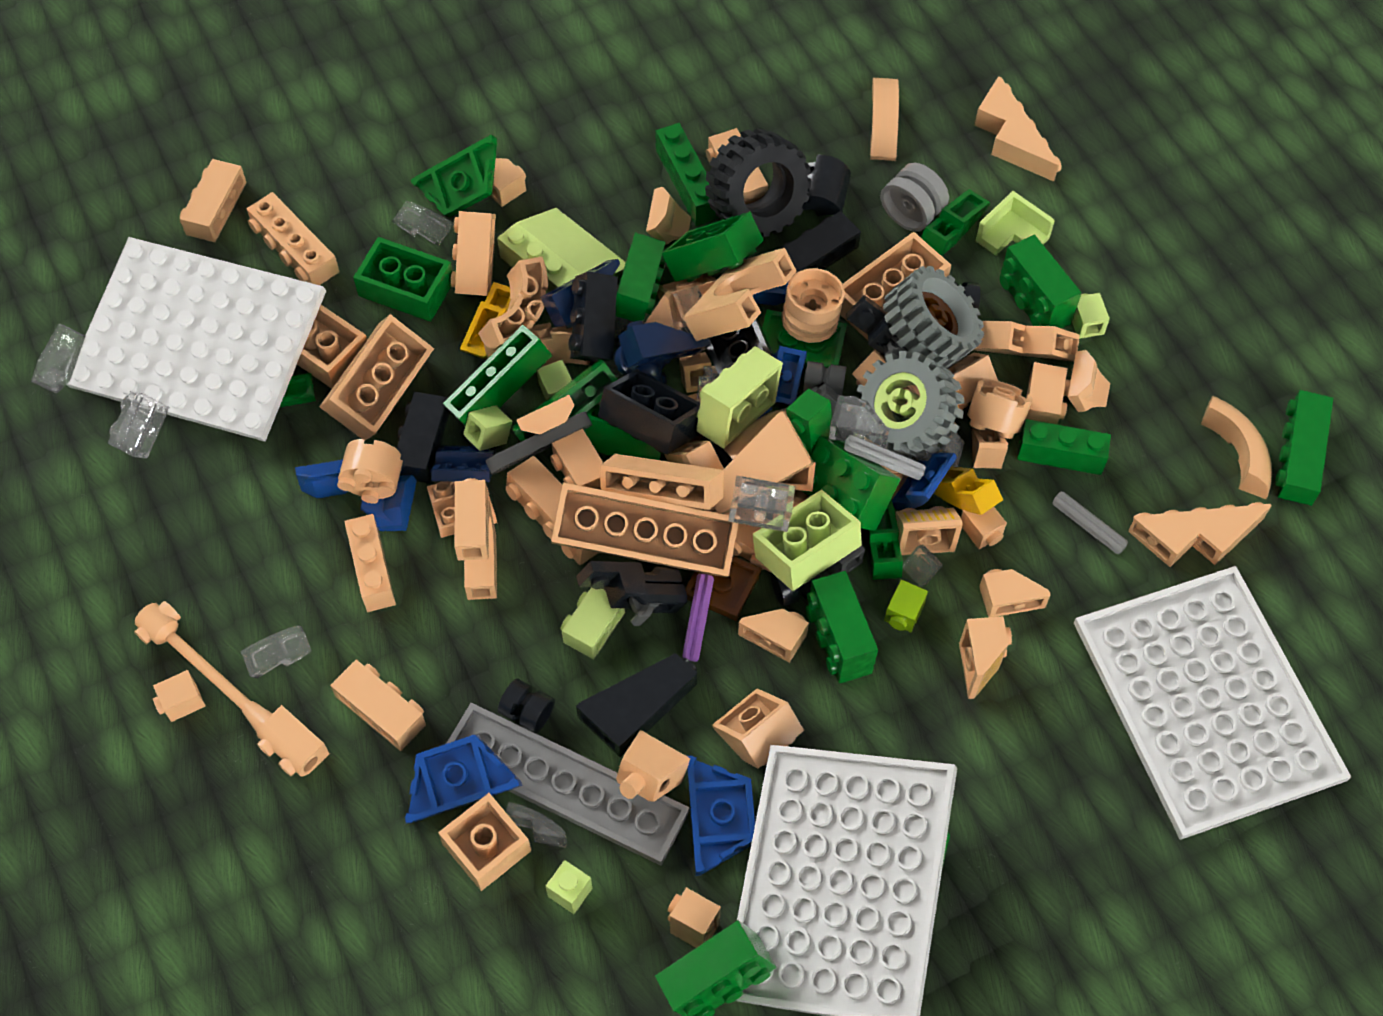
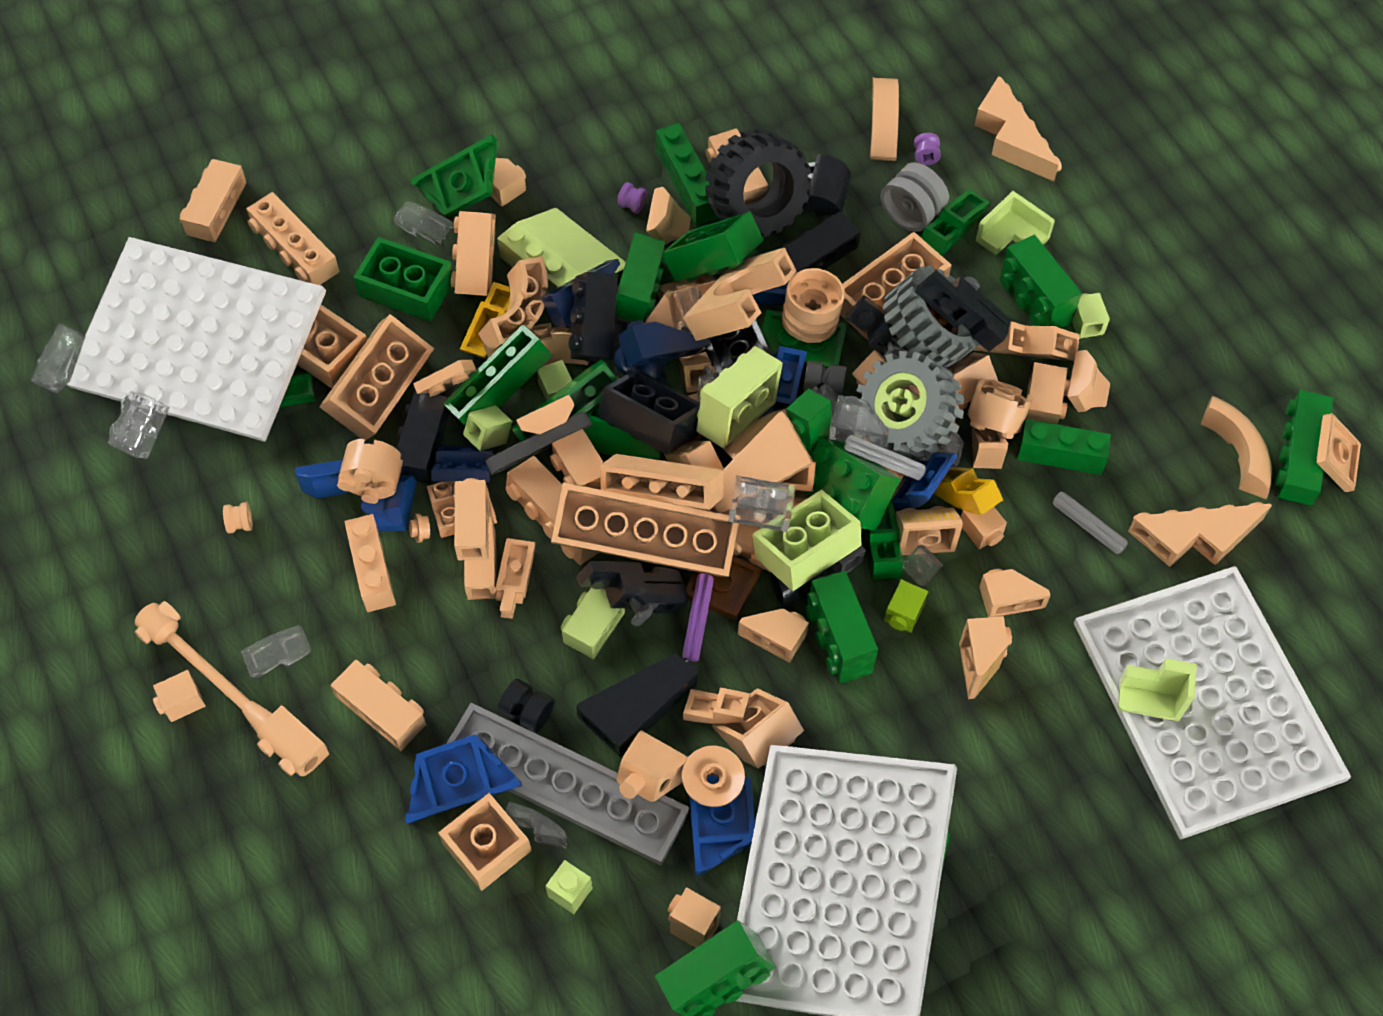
none -> light nougat wheel [223,502,253,534]
none -> light nougat plate [409,514,430,543]
none -> light nougat wing [413,360,476,396]
none -> light nougat hinge [495,538,536,619]
none -> medium lavender wheel [617,182,647,214]
none -> light nougat dish [682,746,745,807]
none -> light nougat slope [683,688,750,724]
none -> medium lavender wheel [914,133,941,165]
none -> black plate [915,270,1011,352]
none -> yellowish green panel [1118,658,1197,721]
none -> light nougat tile [1316,413,1361,492]

